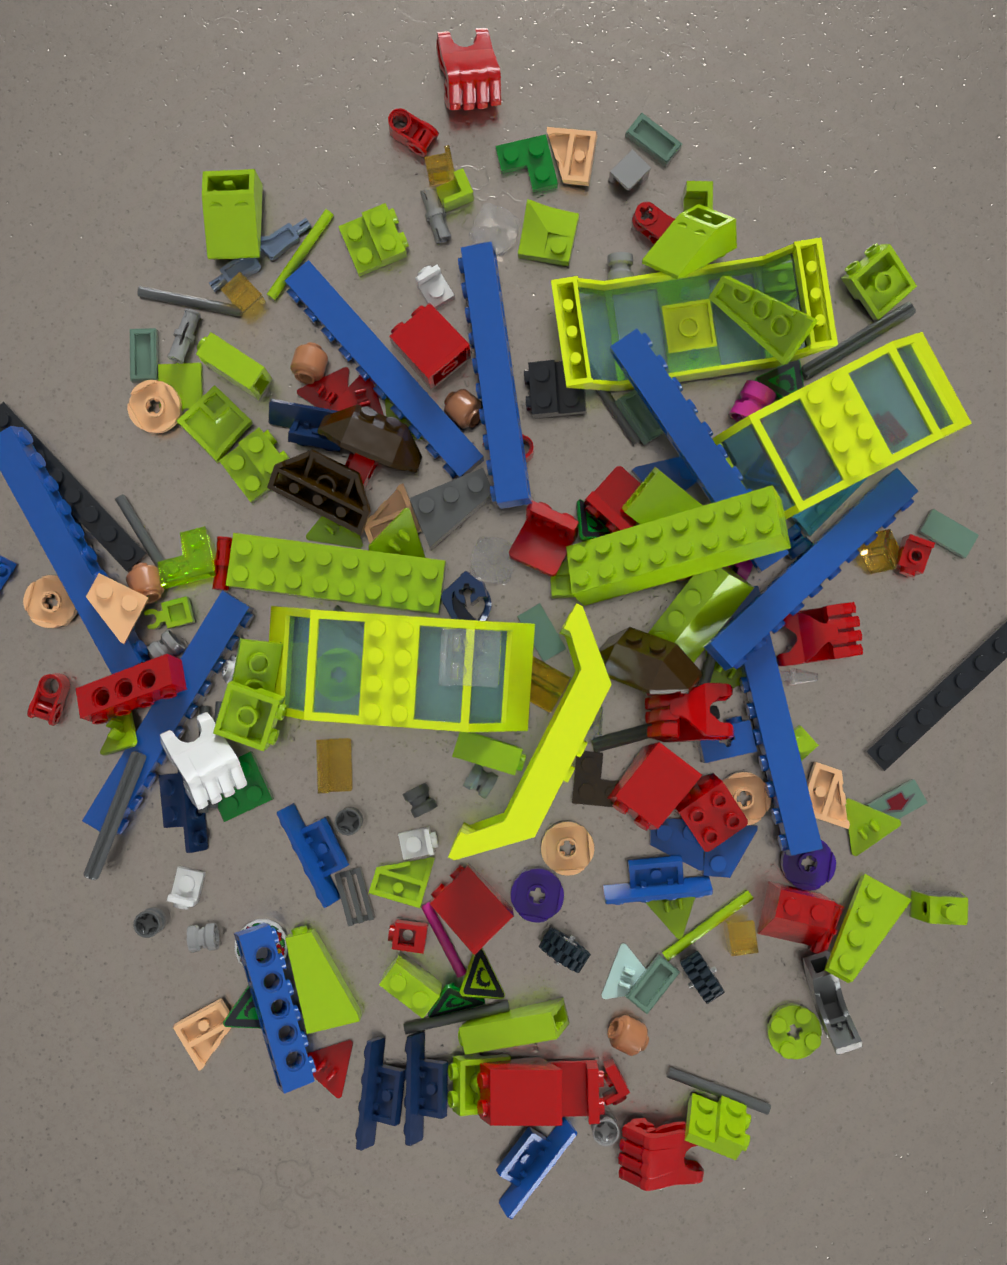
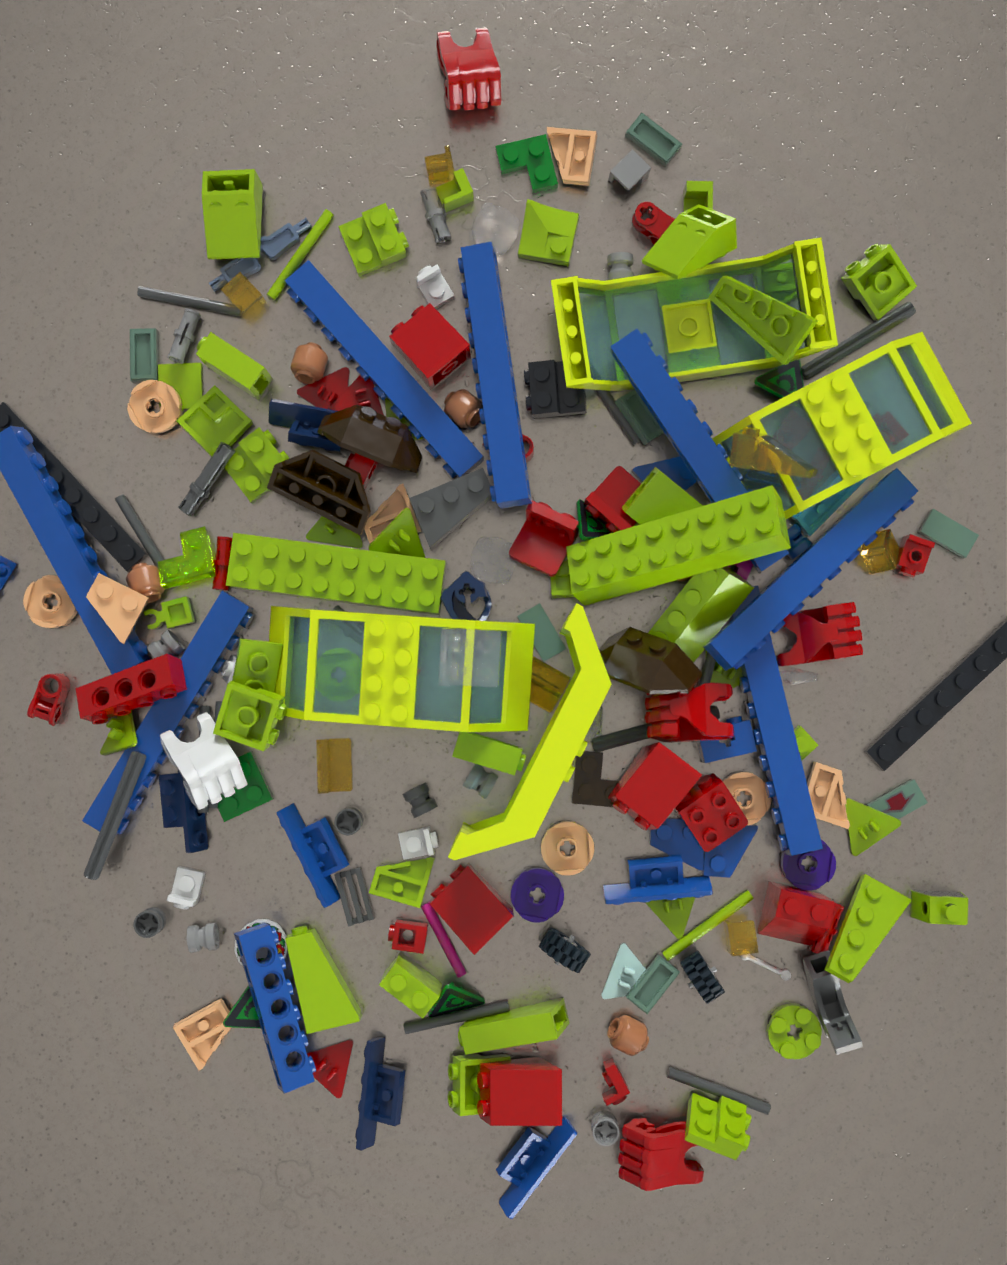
red piece [388,108,439,157] -> none
dark blue bracket [403,1031,448,1146] -> none
black piece [460,948,505,1000] -> none
red bracket [548,1060,605,1124] -> none
dark pink wheel [729,380,777,423] -> none
none -> dark grey pin [178,442,236,516]
none -> clear yellow slope [729,427,818,478]
none -> white hinge [740,950,791,981]

